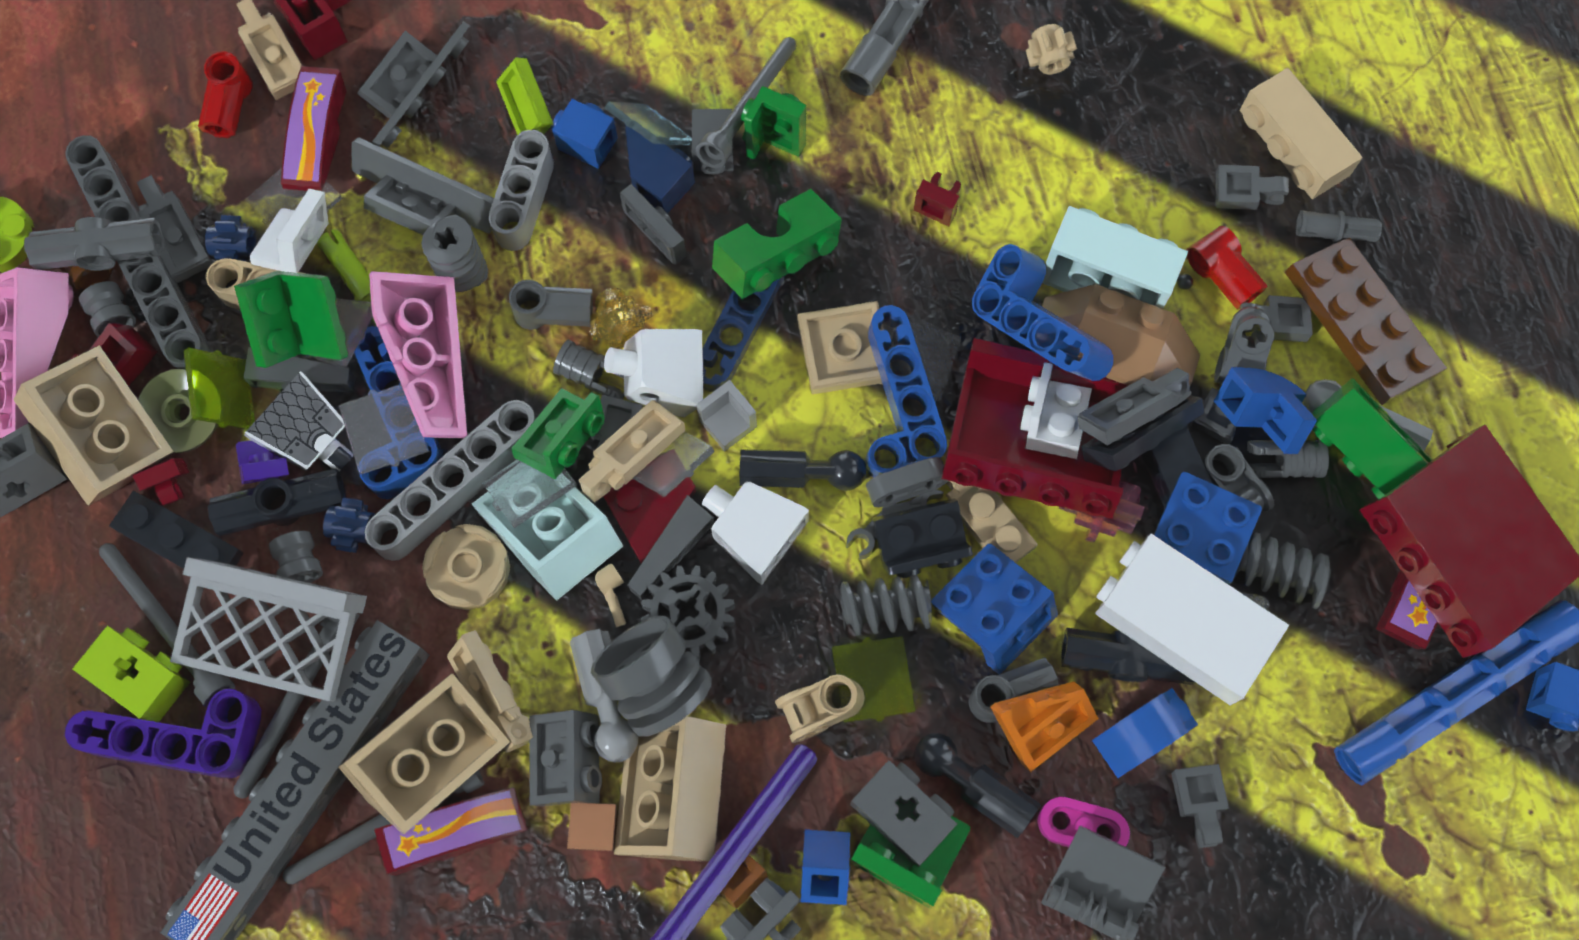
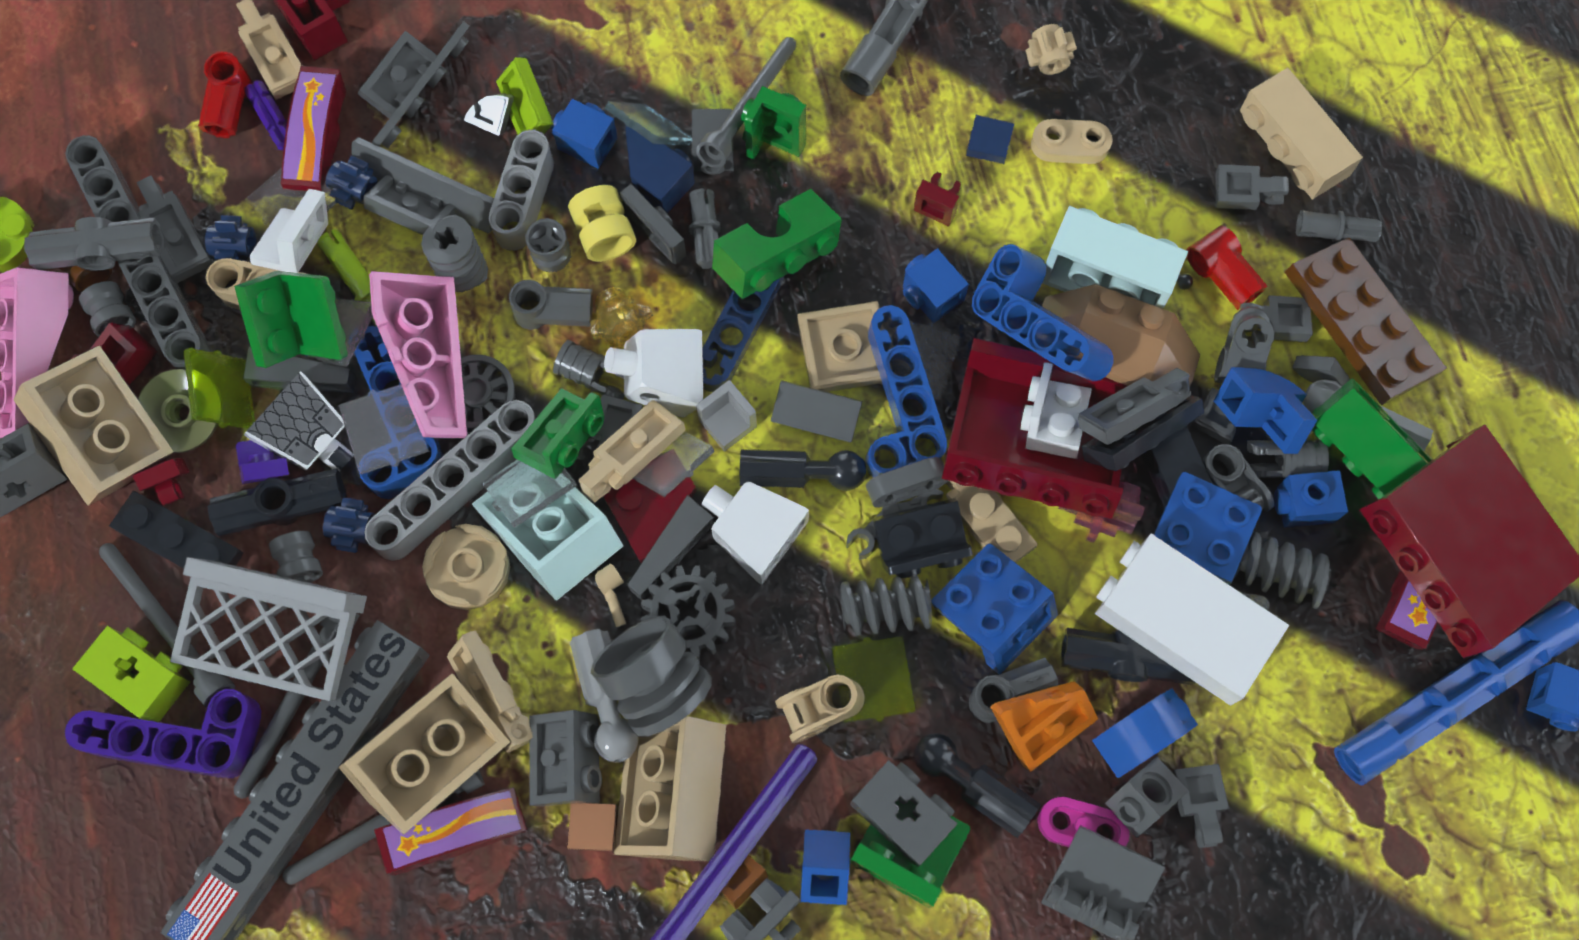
none -> dark purple axle [245,80,287,151]
none -> dark blue gear [326,155,377,210]
none -> dark grey wheel [461,355,516,431]
none -> tile [464,94,515,135]
none -> dark grey wheel [525,218,571,272]
none -> light yellow wheel [568,185,636,262]
none -> dark grey axle [689,188,721,269]
none -> dark grey tile [771,380,863,443]
none -> blue brick [903,248,969,323]
none -> dark blue tile [966,115,1014,164]
none -> tan plate [1031,119,1112,164]
none -> dark grey brick [1105,757,1189,838]
none -> blue brick [1274,471,1348,528]
none -> dark grey tile [1292,355,1351,386]

